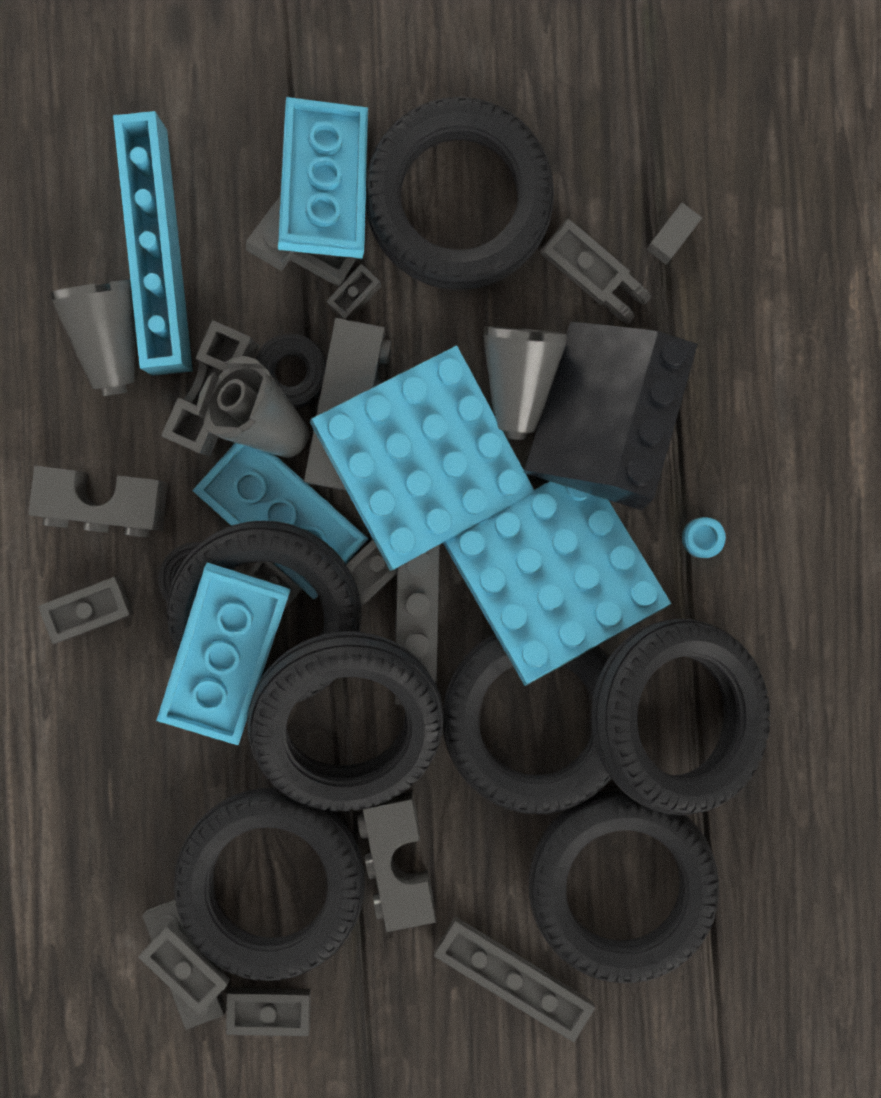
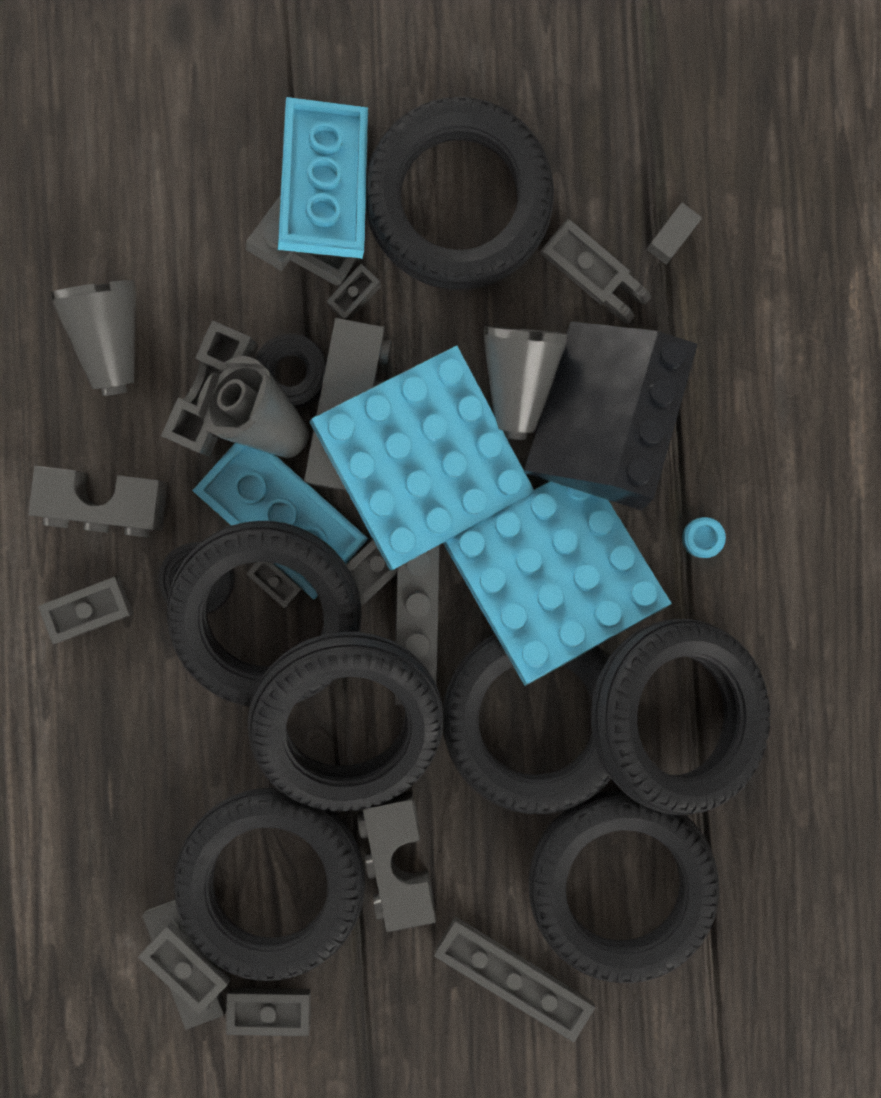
medium azure brick [113,111,193,376] -> none
medium azure tile [156,562,290,745] -> none

